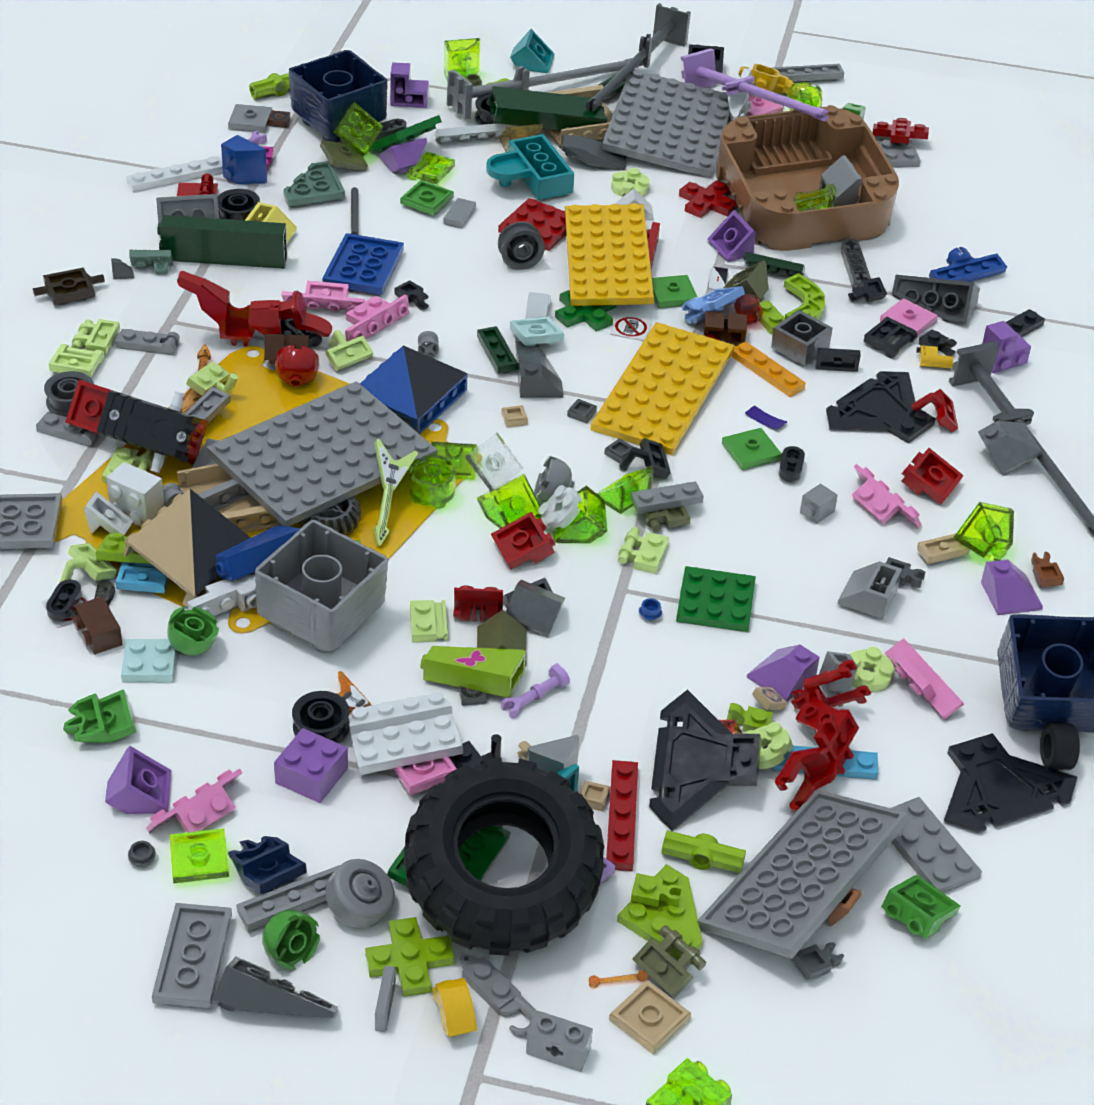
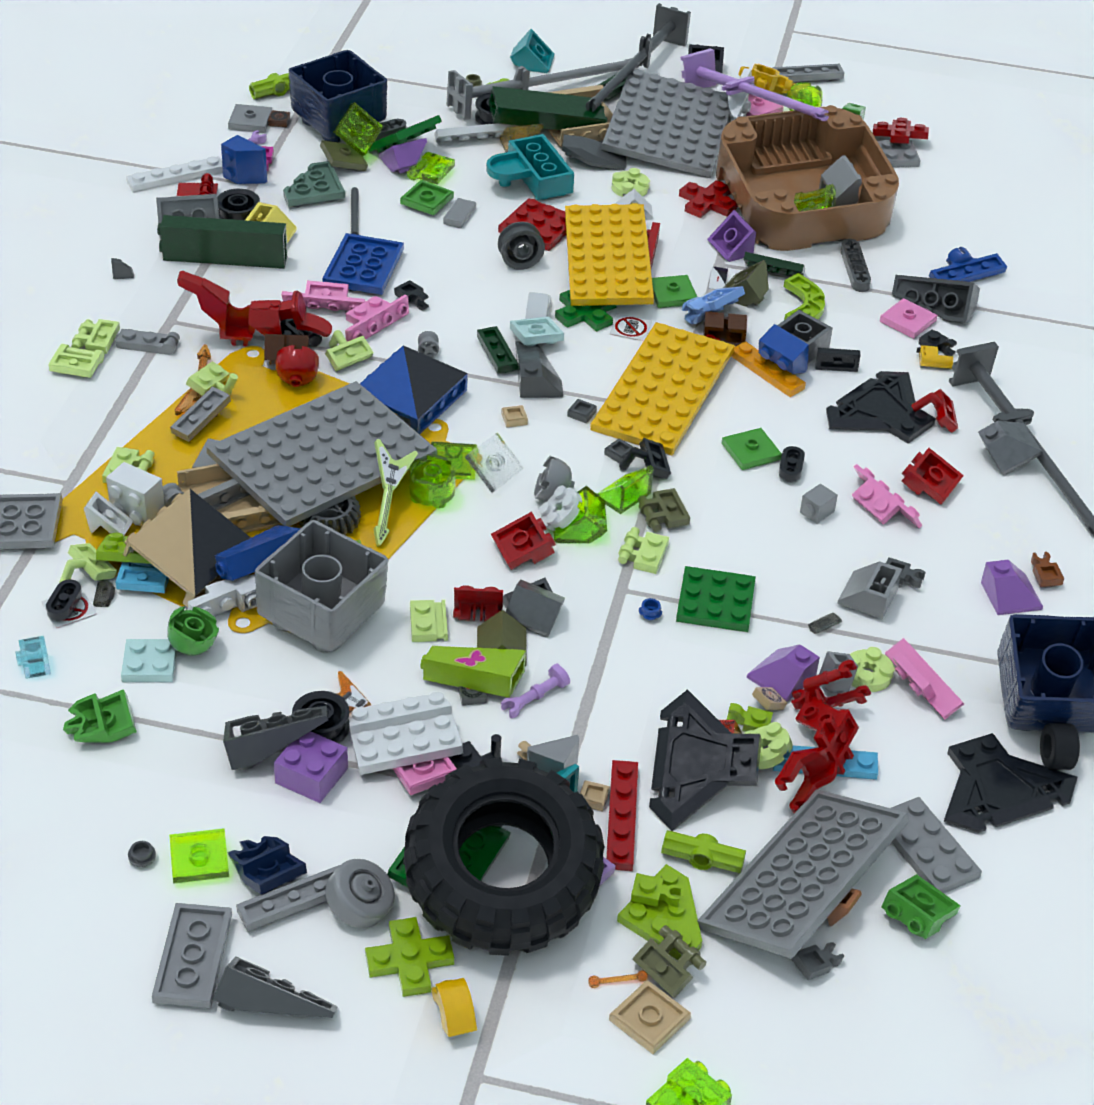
dark brown plate [32,267,105,305] -> none
light grey plate [36,412,100,447] -> none
dark grey wheel [44,371,94,417] -> none
black piece [65,380,209,473] -> none
reddish brown piece [72,596,123,655] -> none
medium lavender slope [105,746,172,814] -> none
sand green hinge [129,249,173,274] -> none
bright pink bracket [146,769,243,838] -> none
bright green cylinder [262,910,320,970] -> none
light grey tile [375,966,396,1032] -> none
medium lavender brick [390,62,429,108] -> none
clear neon green slope [444,38,480,83] -> none
light grey plate [460,953,536,1036] -> none
clear neon green slope [476,474,541,529] -> none
light grey brick [526,1010,593,1072] -> none
light grey plate [630,481,704,514] -> none
clear red head [734,294,763,325] -> none
dark purple sticker [745,405,788,429] -> none
lime plate [750,300,785,334] -> none
black plate [848,277,887,302] -> none
black plate [863,317,918,358] -> none
tan plate [917,533,971,564] -> none
clear neon green slope [954,502,1014,561] -> none
medium lavender brick [982,321,1031,373] -> none
black plate [1006,309,1045,337] -> none
none -> clear light blue brick [15,636,51,679]
none -> dark grey wedge [223,706,328,770]
none -> blue slope [758,324,809,374]
none -> clear smoke piece [808,612,842,634]

